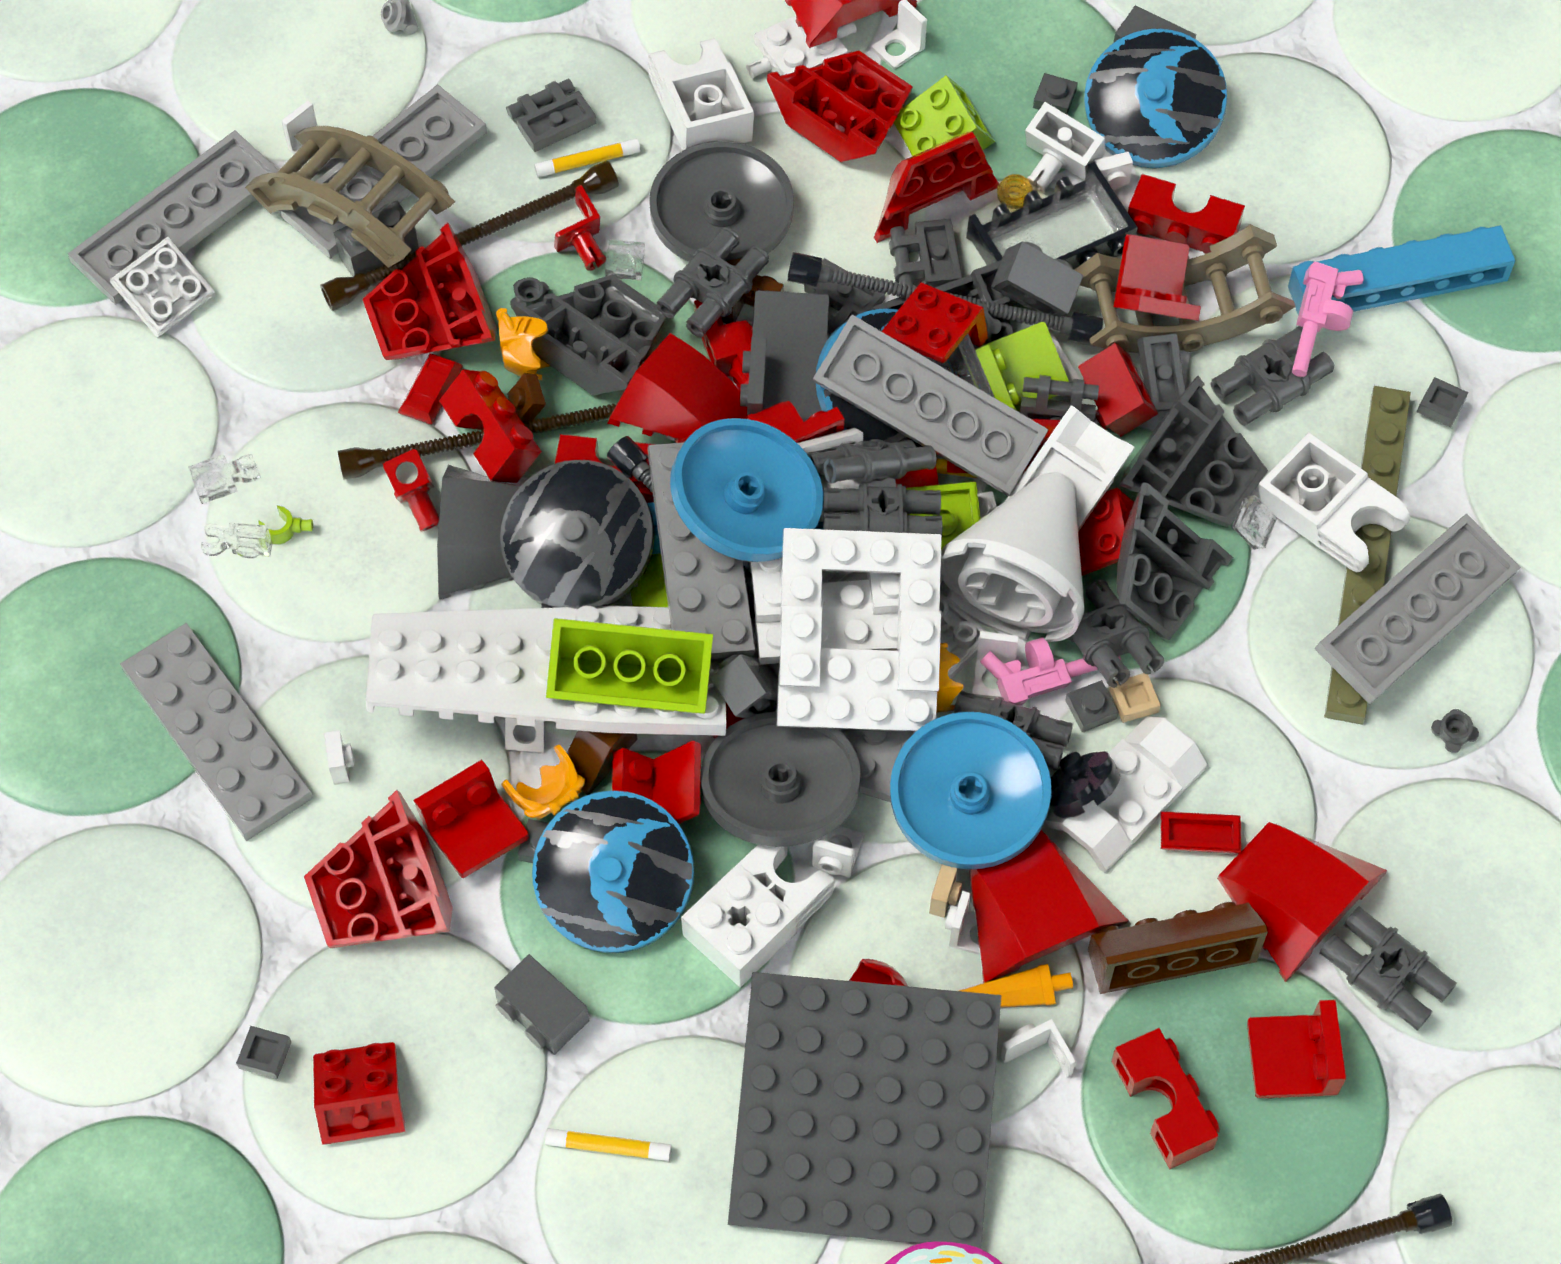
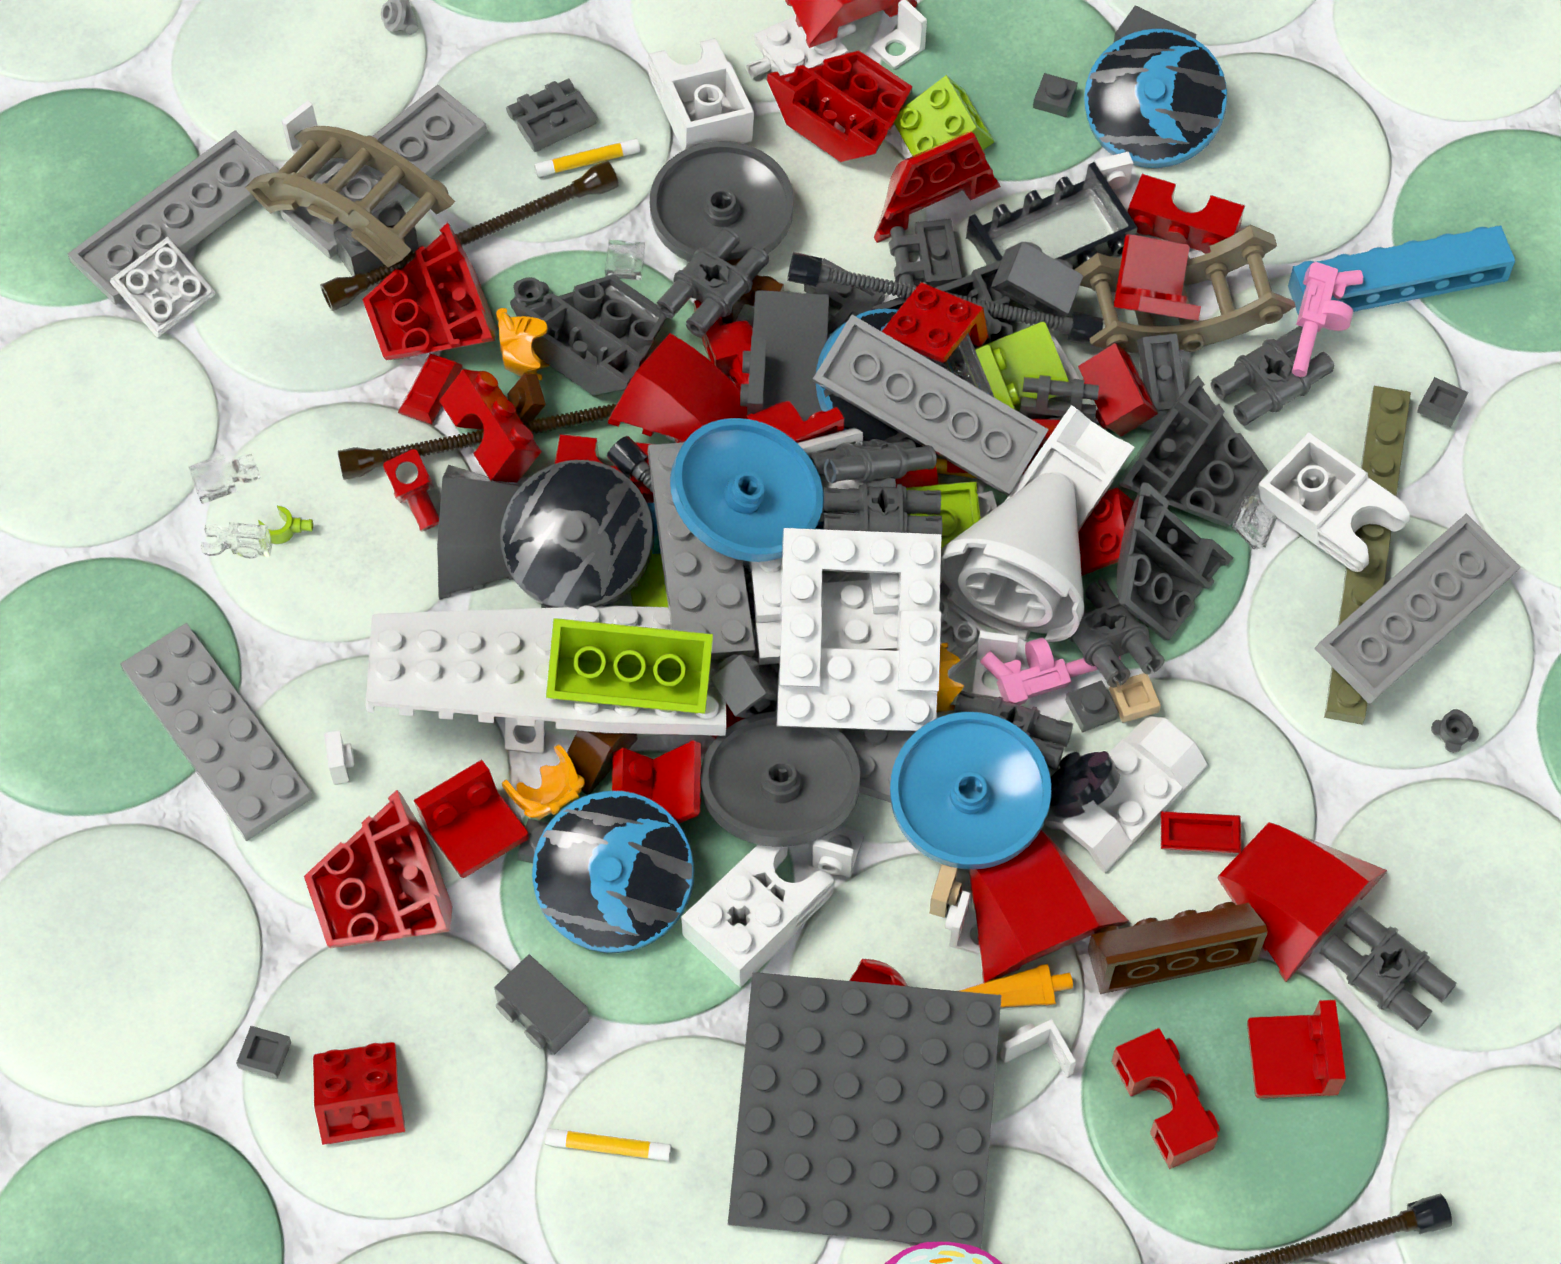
red bracket [554,185,607,271] -> none
clear yellow plate [997,174,1033,209] -> none
white brick [1025,102,1105,193] -> none

